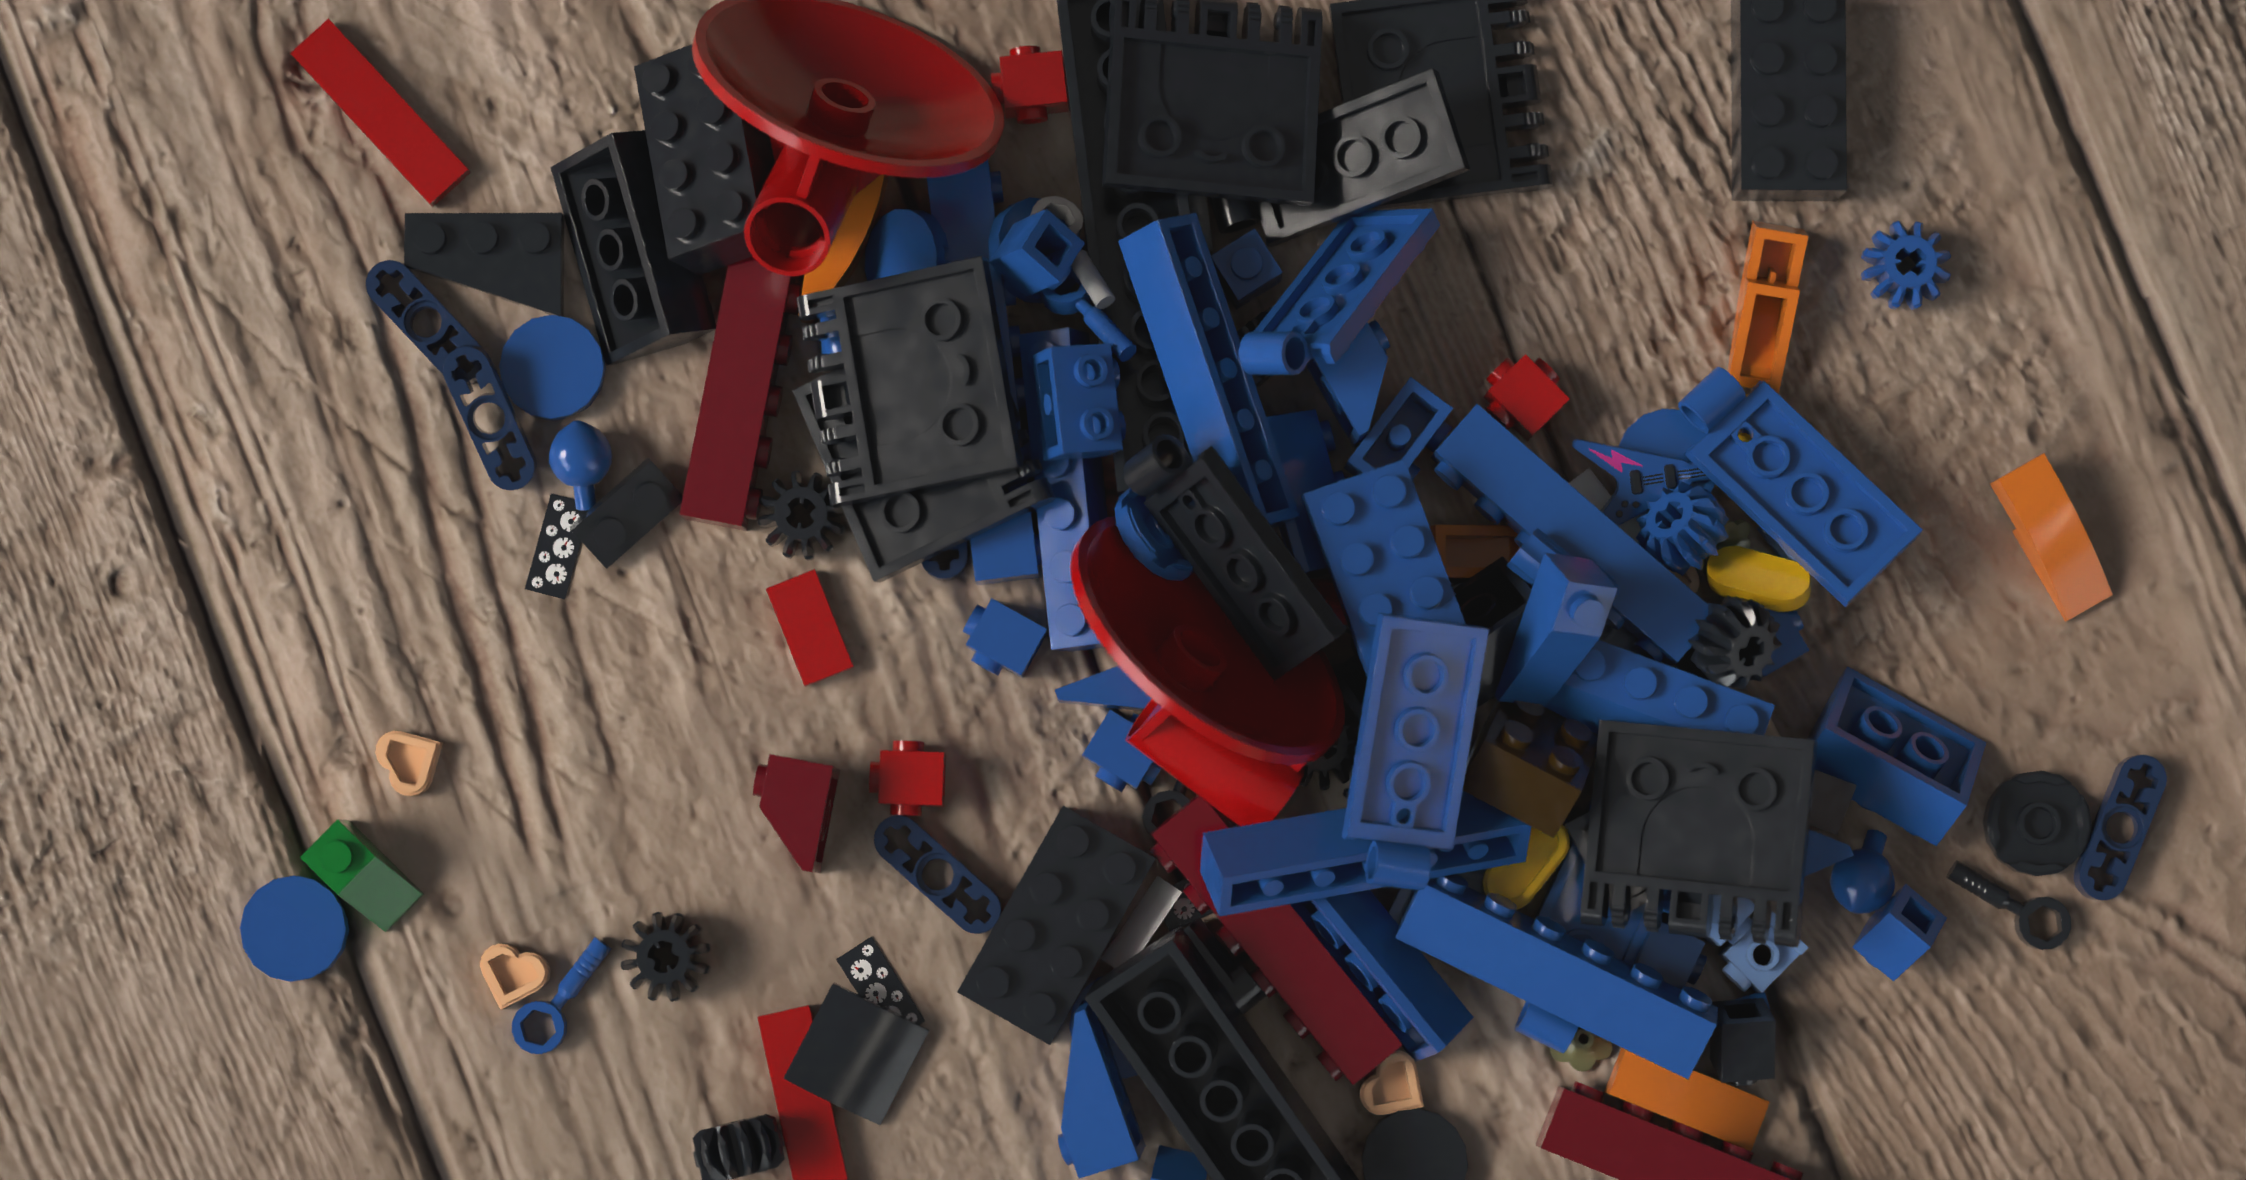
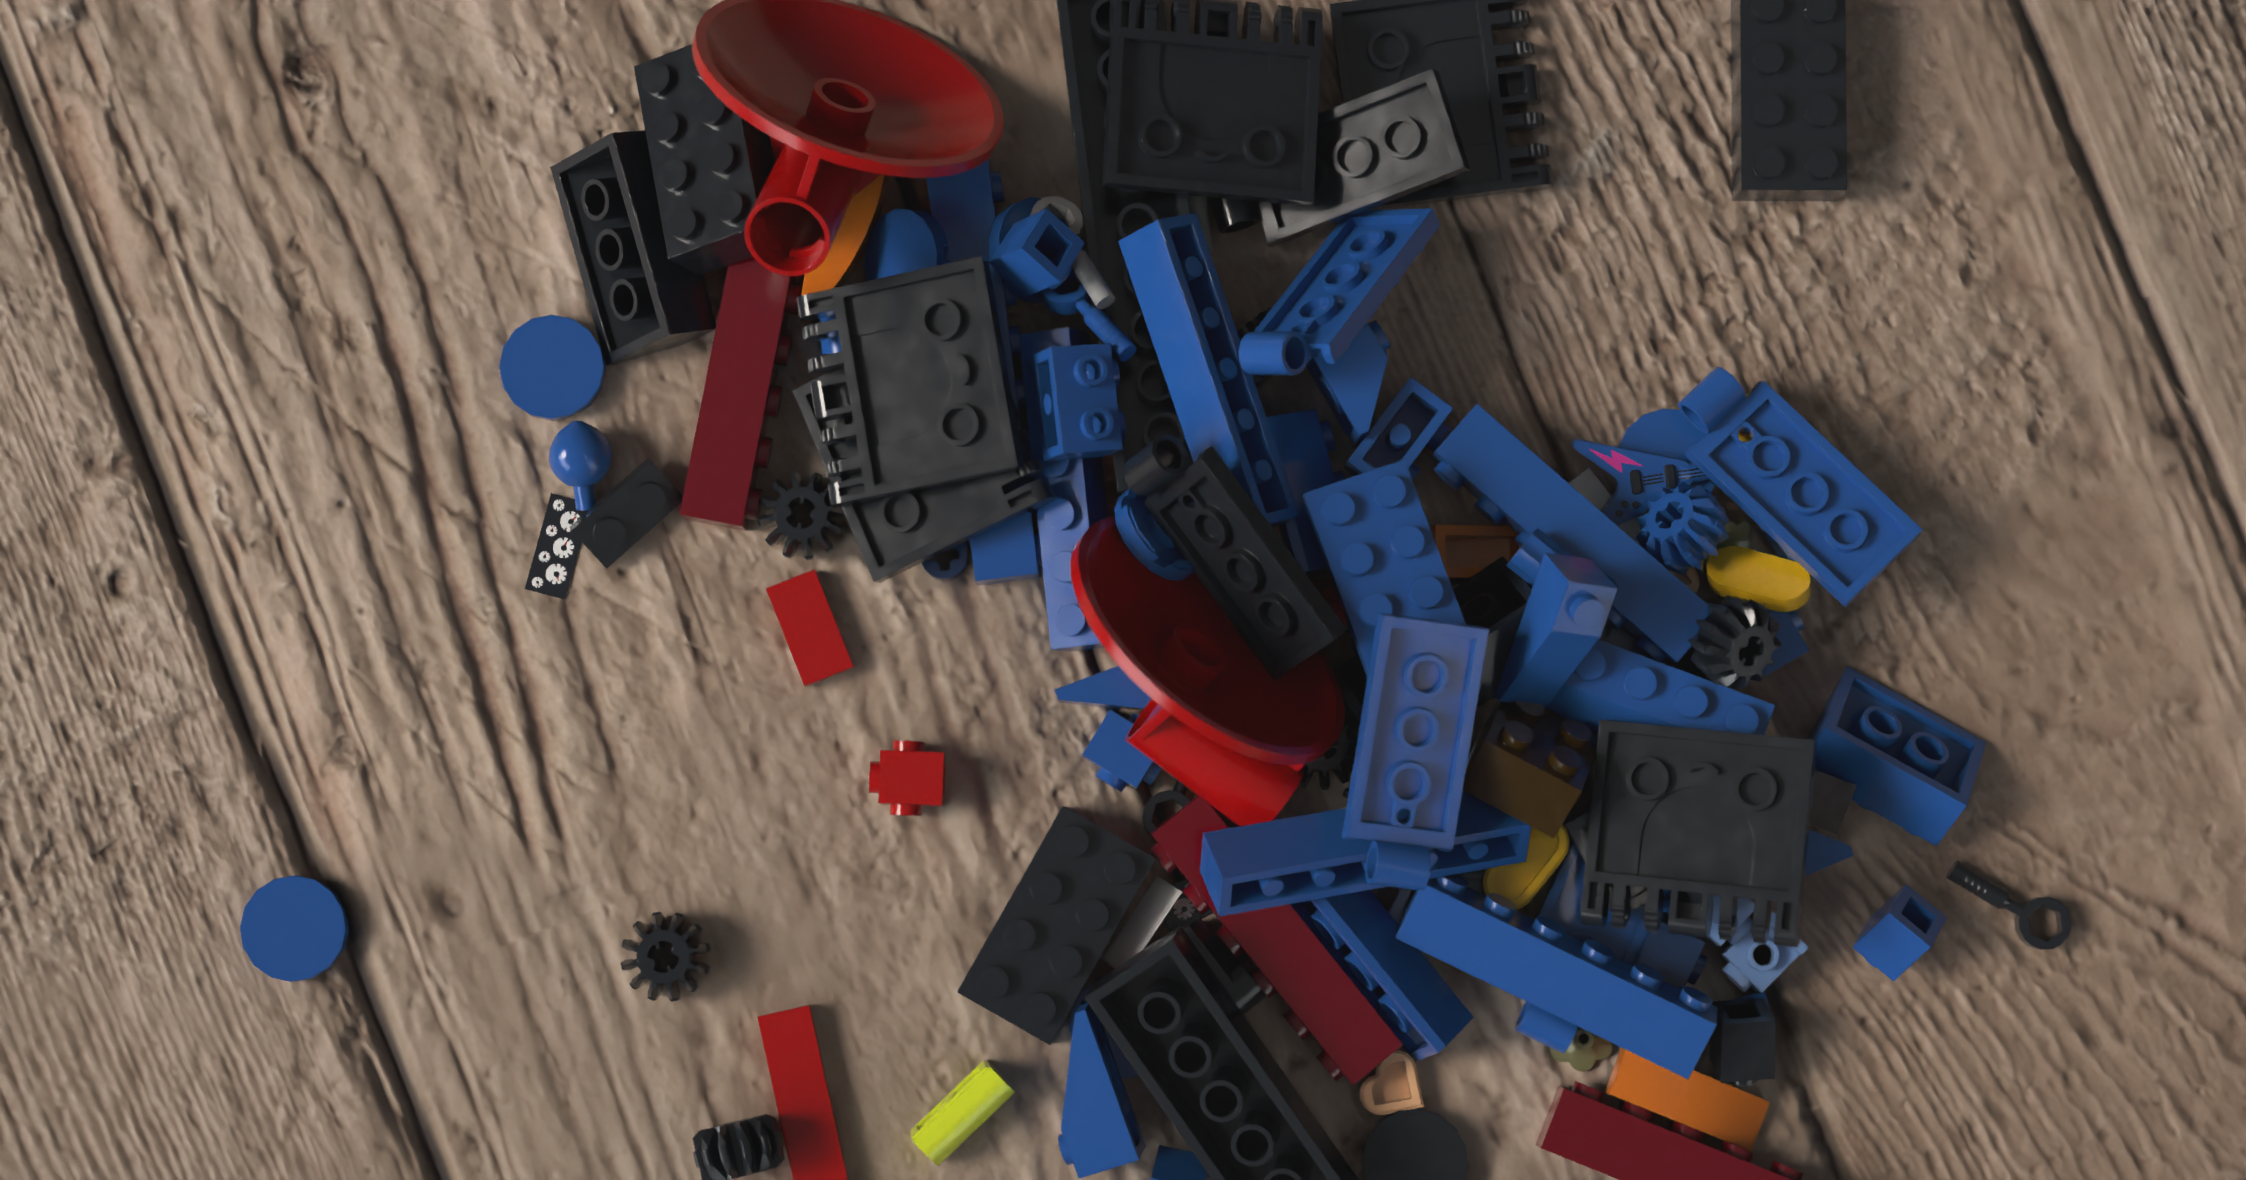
red tile [290,18,471,207] -> none
green slope [300,819,424,932] -> none
dark blue beam [366,260,485,385] -> none
light nougat tile [375,731,443,797] -> none
black wing [404,213,564,317] -> none
dark blue beam [443,345,537,490] -> none
light nougat tile [480,943,551,1010] -> none
blue piece [512,937,612,1054] -> none
dark red slope [753,754,840,873] -> none
black slope [783,982,930,1125] -> none
black sticker [836,936,925,1025] -> none
dark blue beam [874,815,1002,934] -> none
blue brick [963,598,1048,678] -> none
red brick [991,46,1068,124] -> none
blue brick [1211,228,1283,310] -> none
red brick [1484,354,1570,442] -> none
orange slope [1728,221,1808,393] -> none
blue piece [1830,829,1895,914] -> none
blue gear [1861,221,1951,310] -> none
black tile [1983,770,2092,876] -> none
orange slope [1990,453,2113,622] -> none
dark blue beam [2073,755,2167,900] -> none
none -> neon yellow brick [910,1060,1016,1166]

